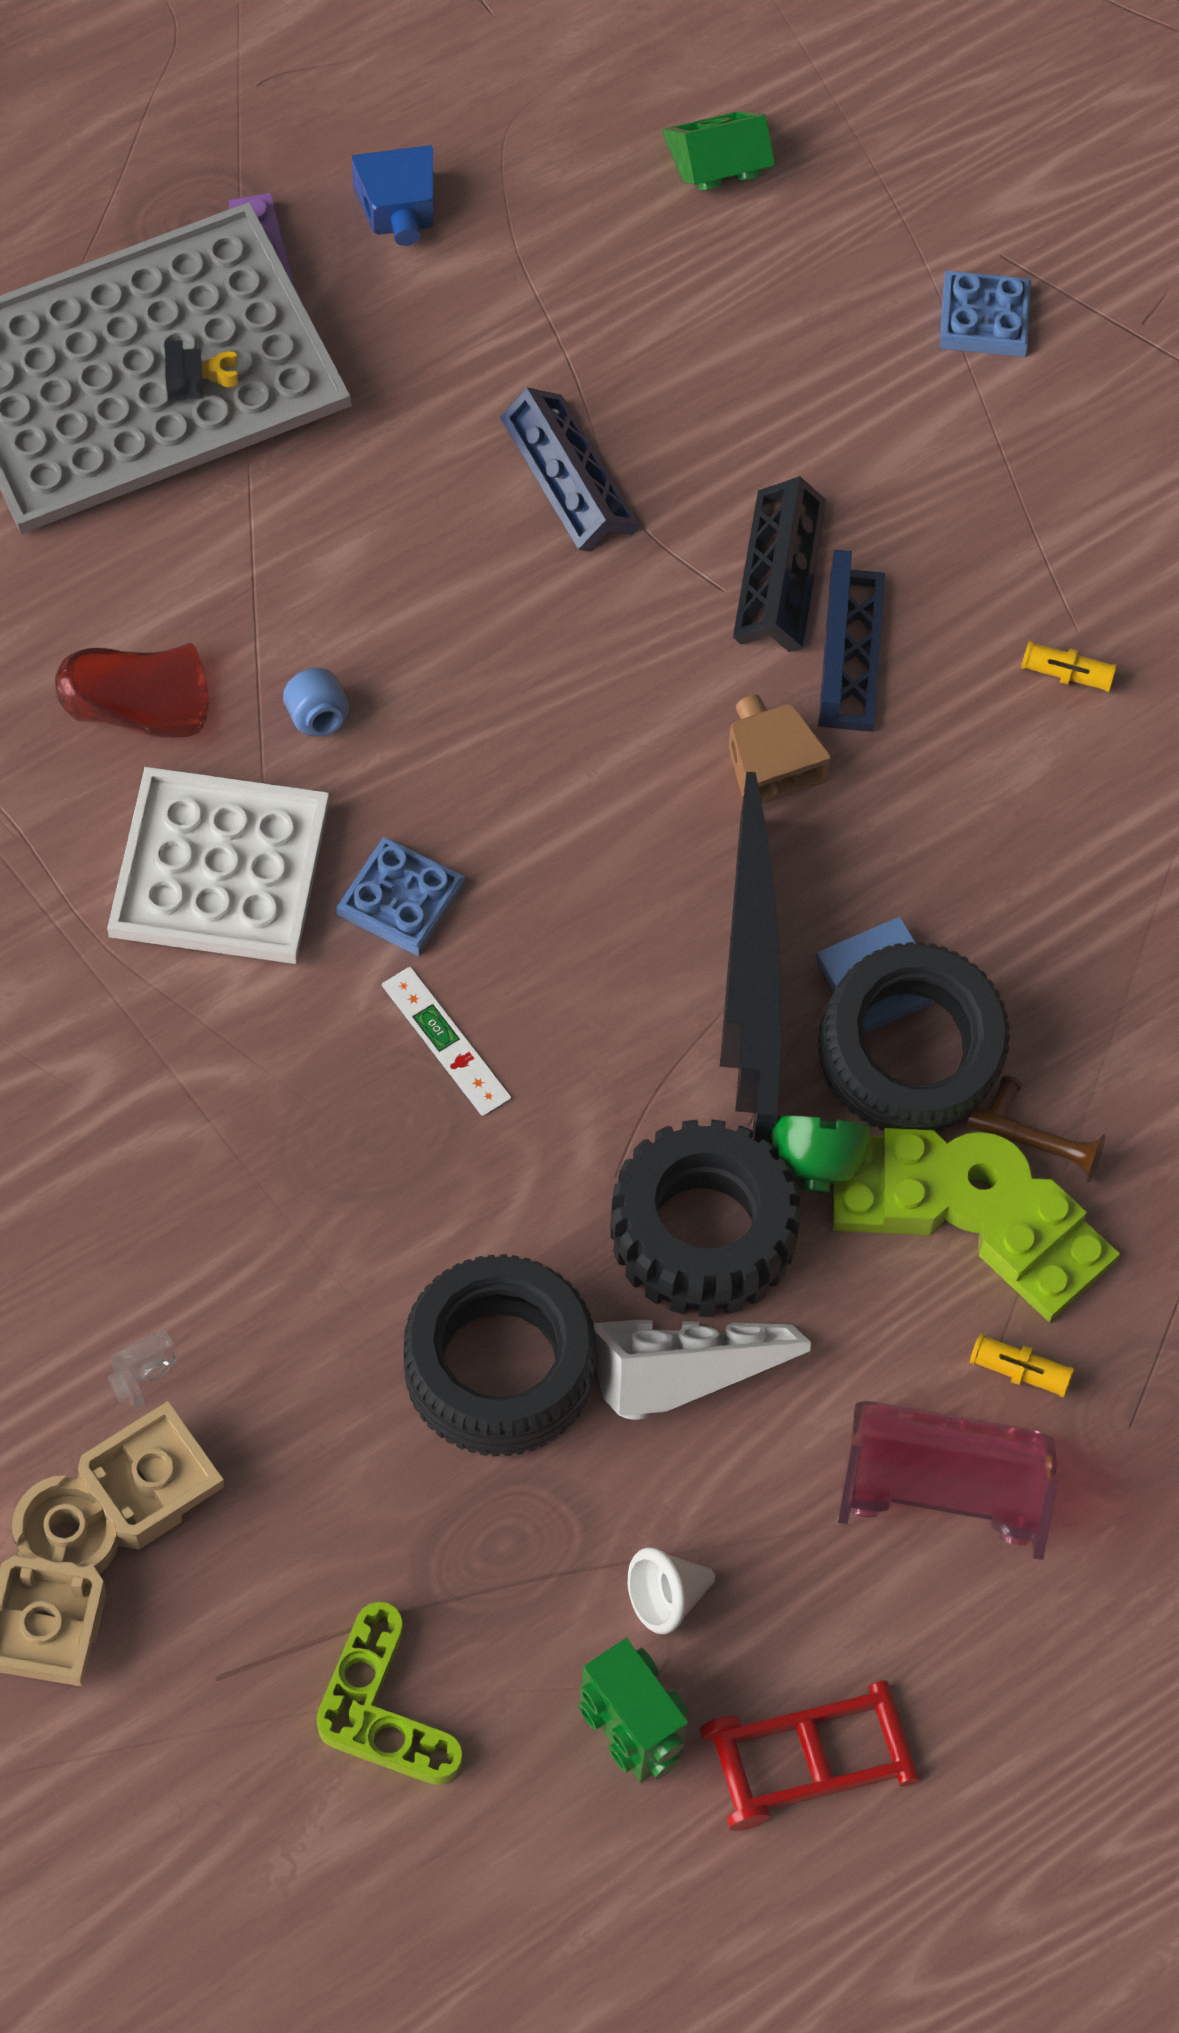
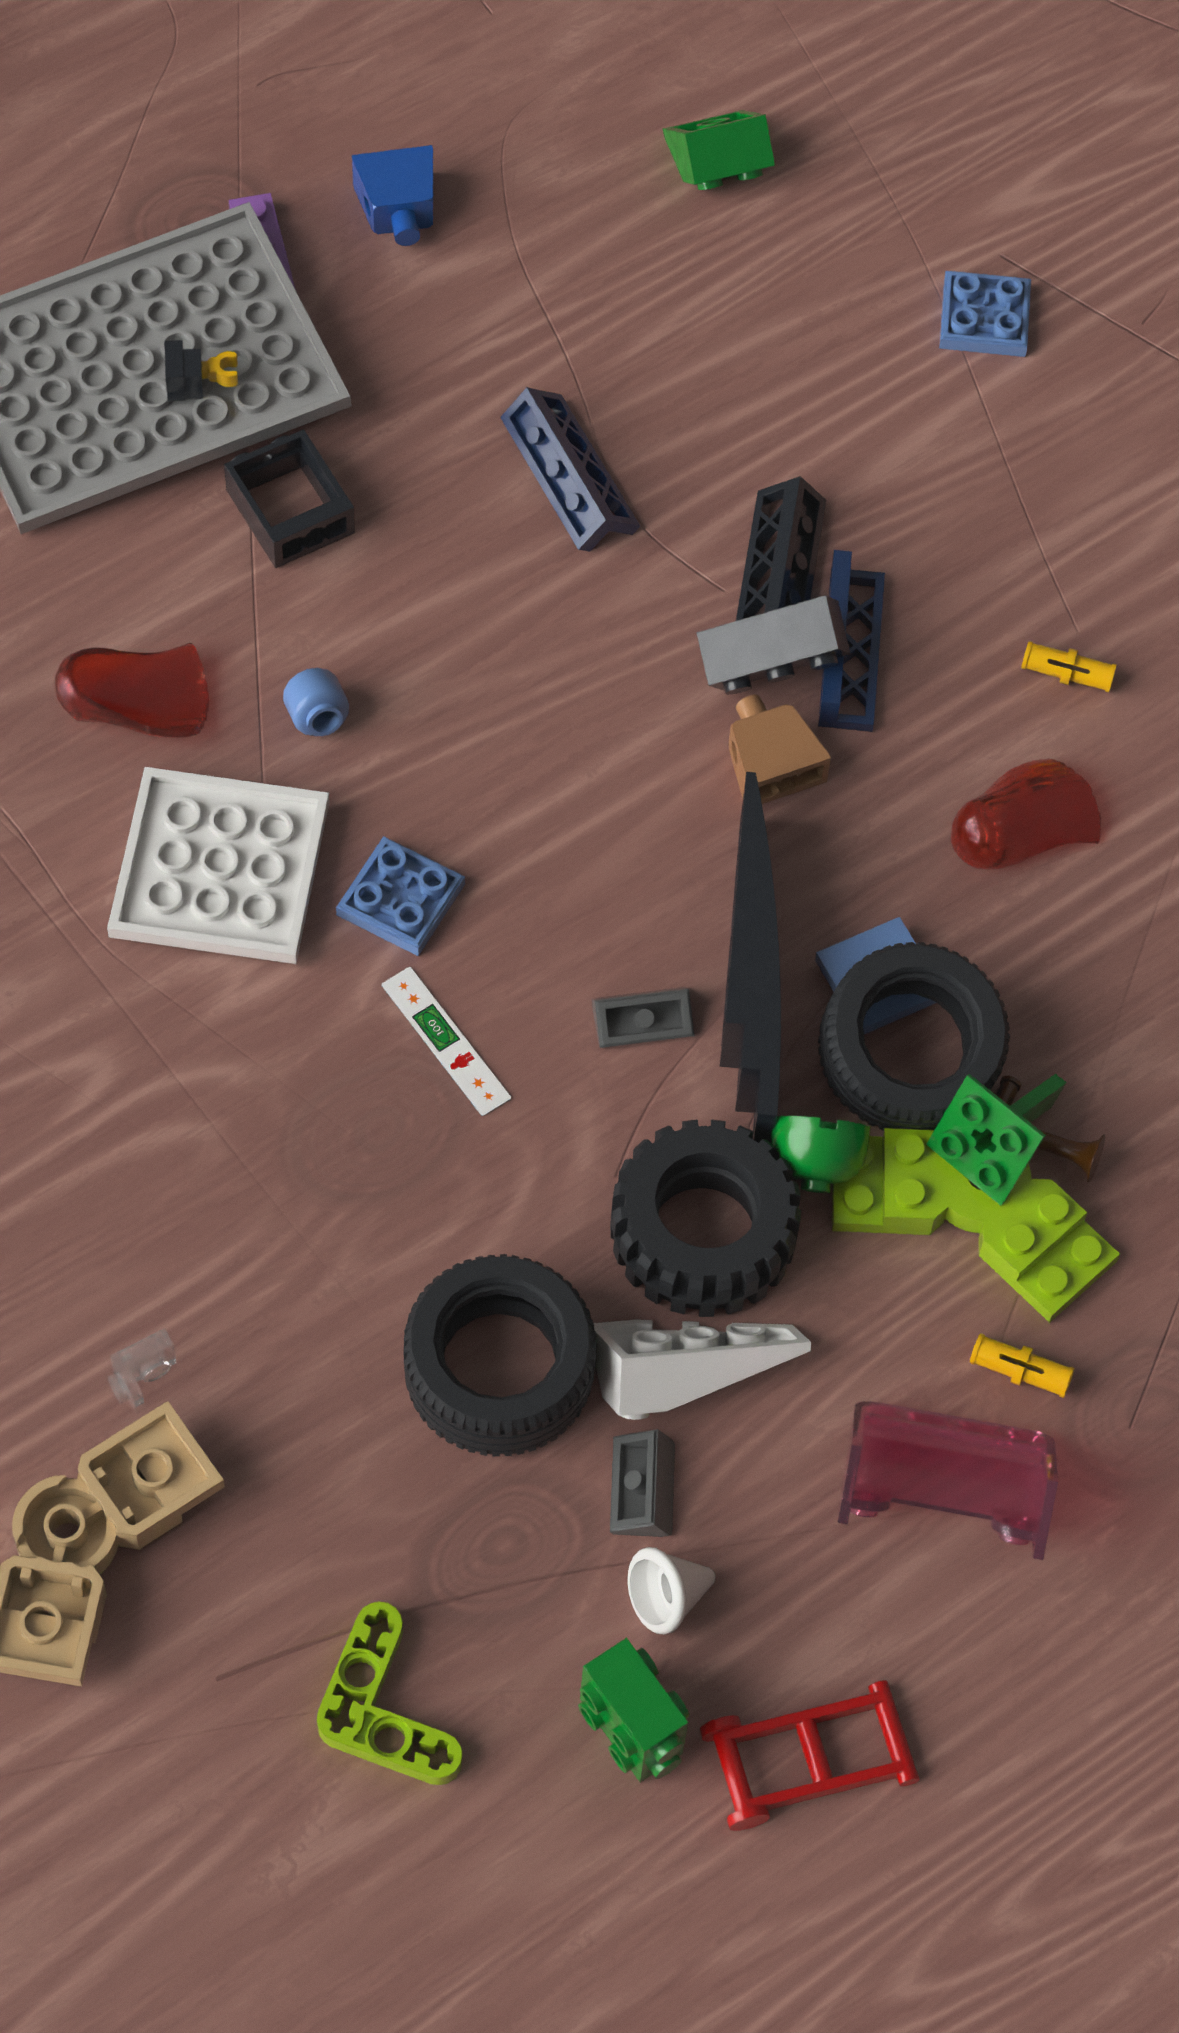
none -> black window [224,429,355,568]
none -> dark grey slope [591,987,695,1048]
none -> dark grey slope [610,1429,675,1537]
none -> brick [696,595,851,695]
none -> green piece [926,1073,1067,1206]
none -> clear red hair [951,758,1101,870]

